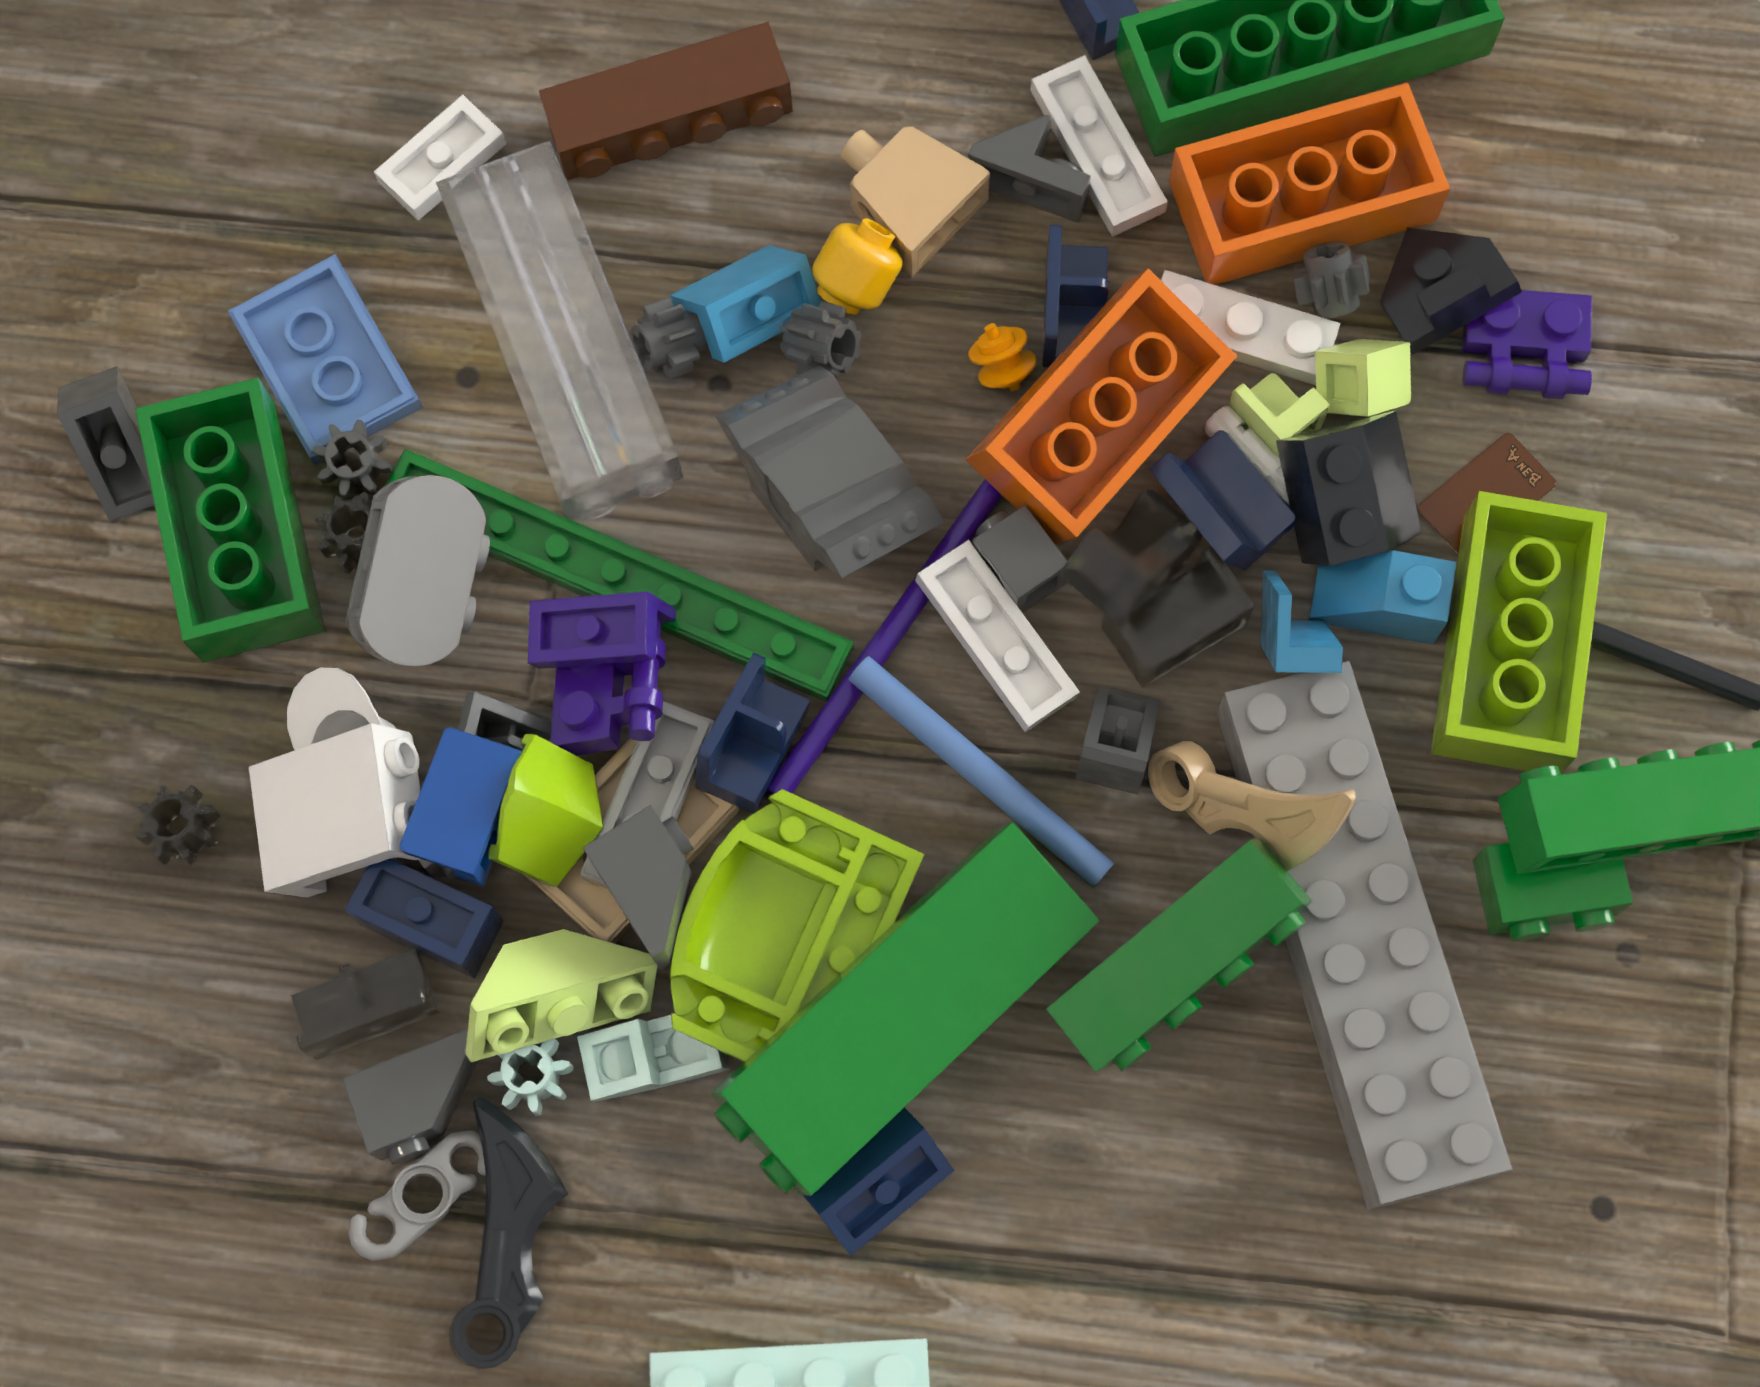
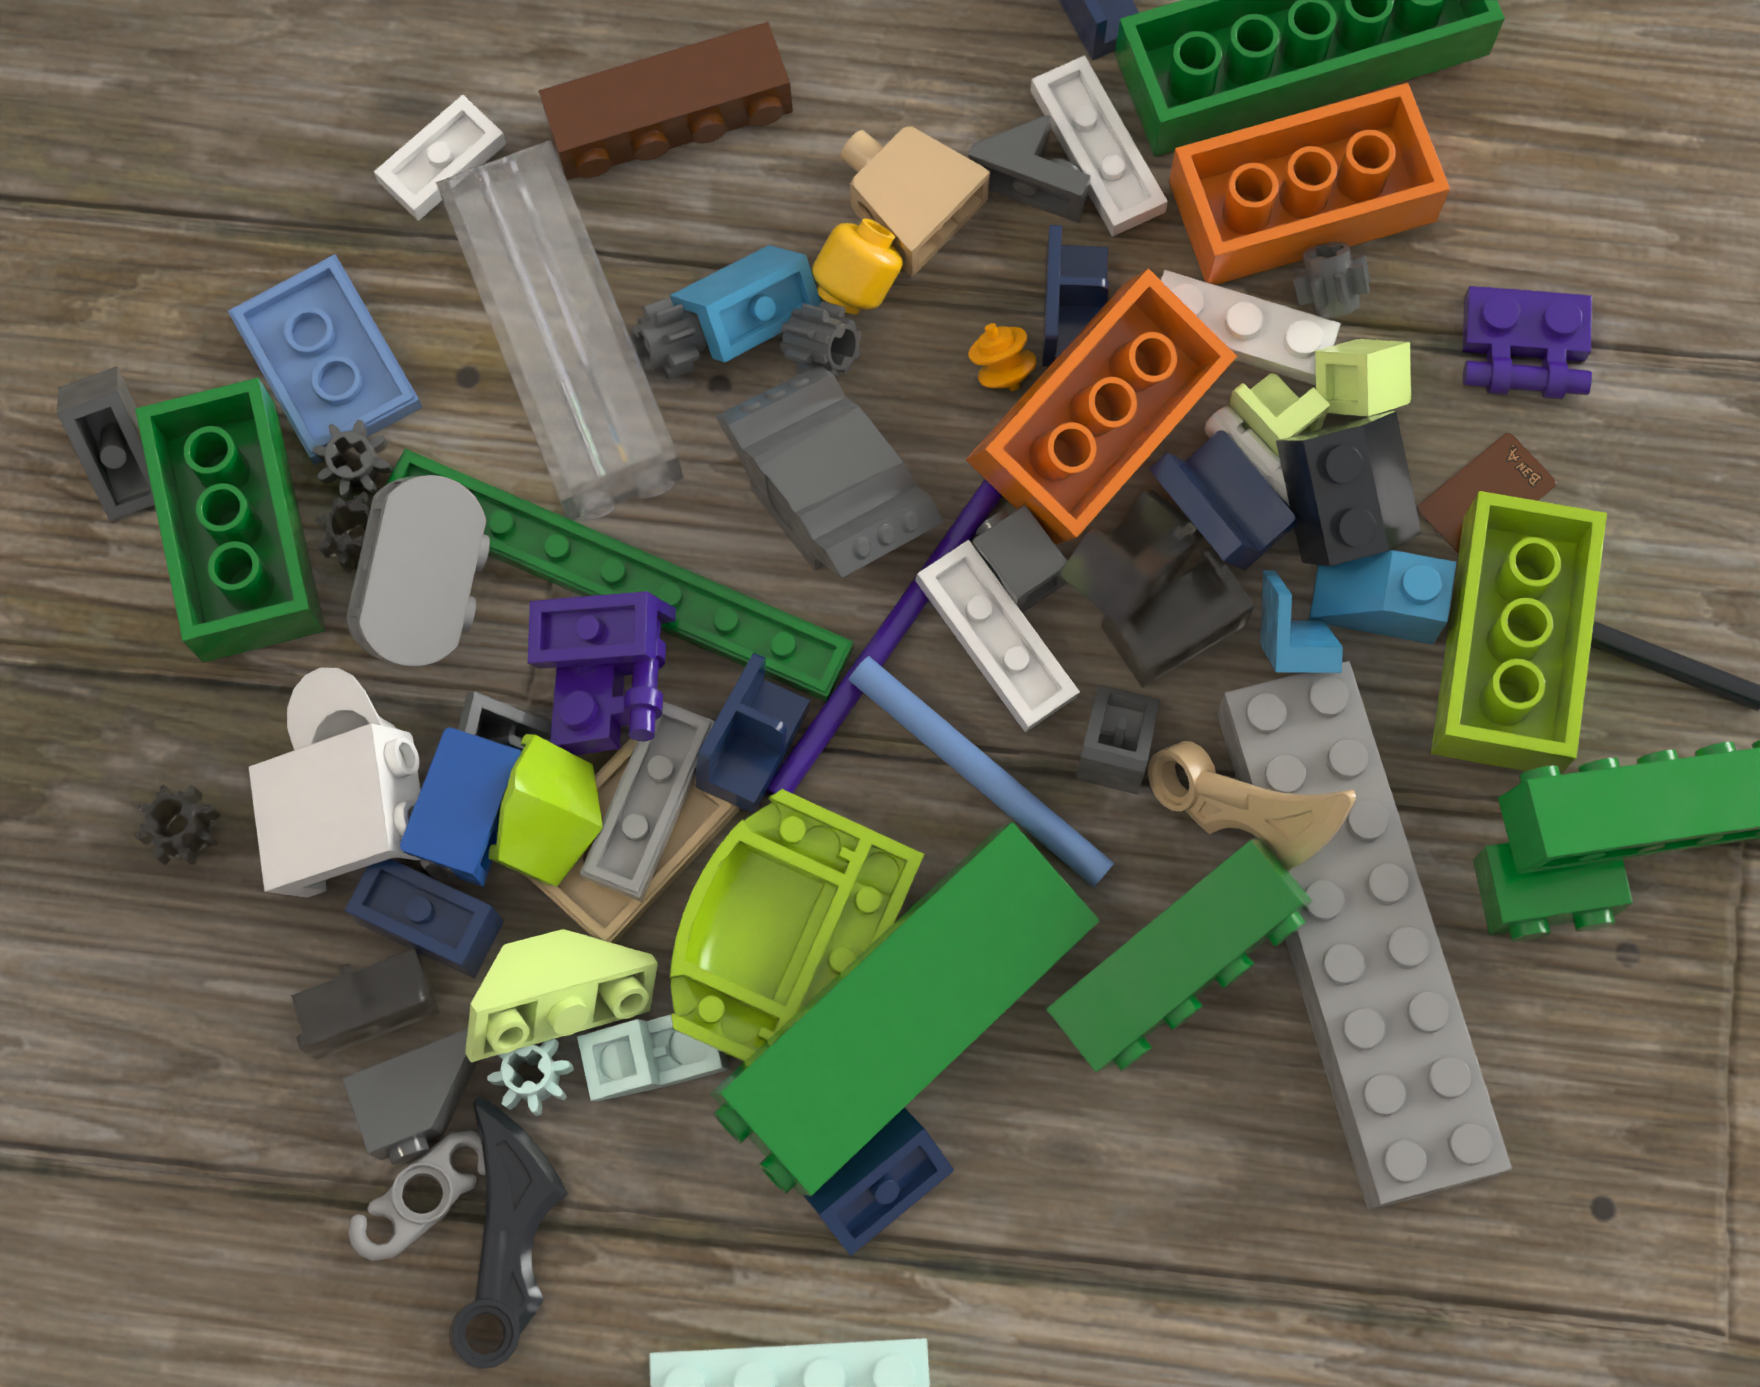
dark grey slope [583,805,693,971] -> none
black plate [1380,227,1522,355] -> none

